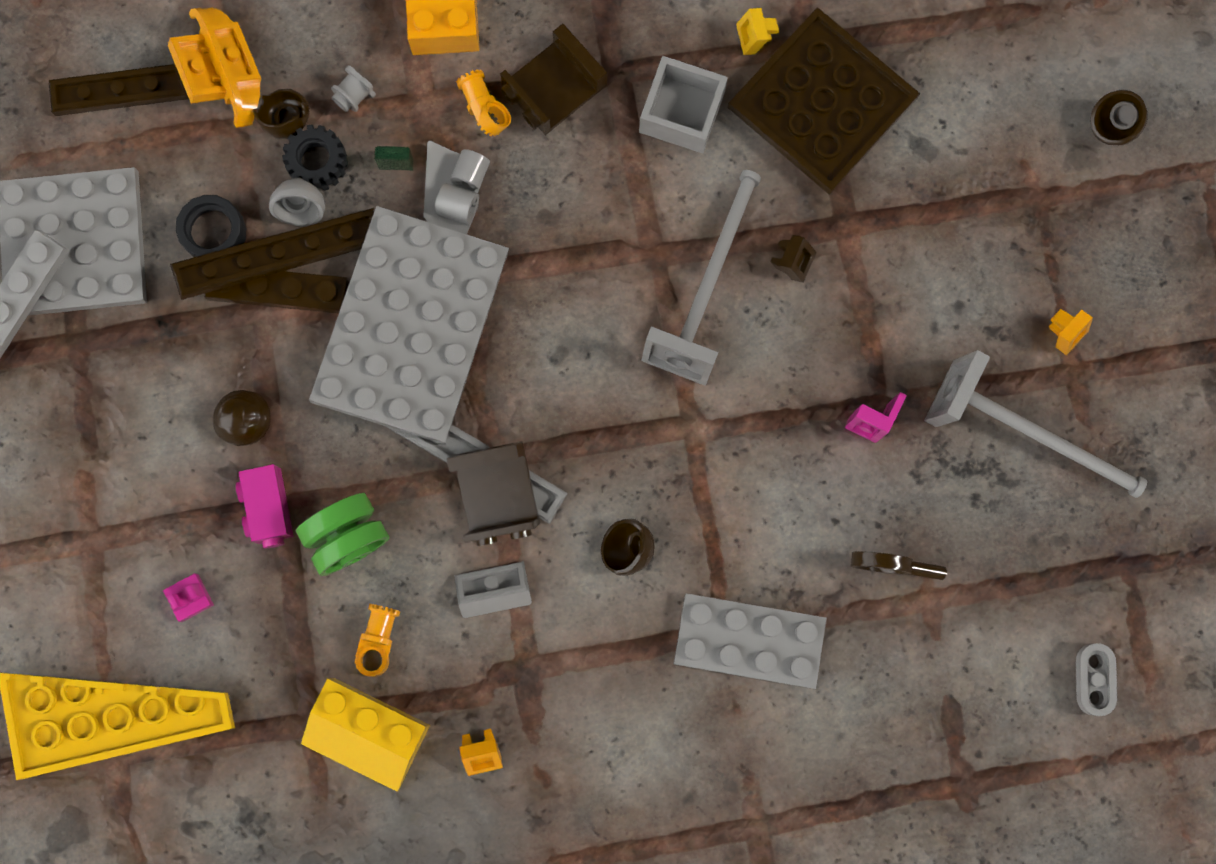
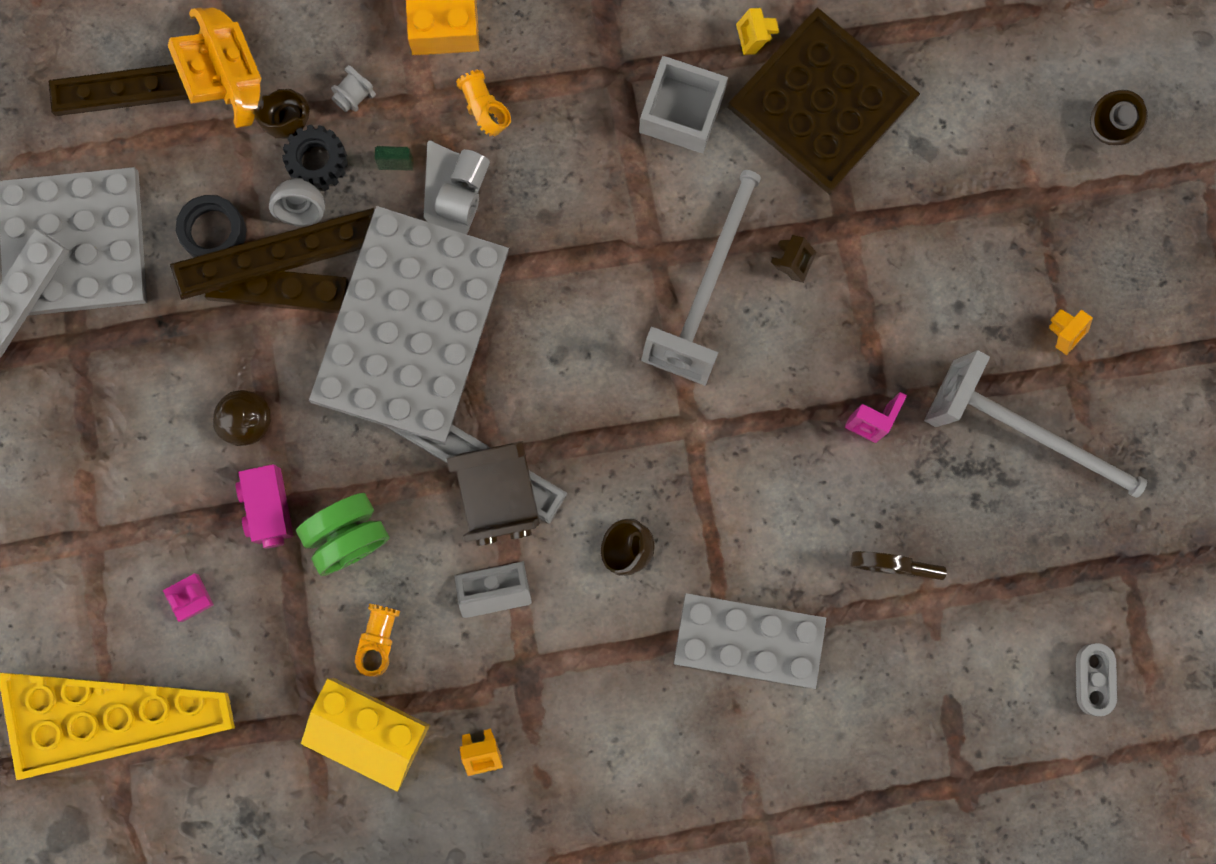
dark brown panel [500,23,607,136] -> none

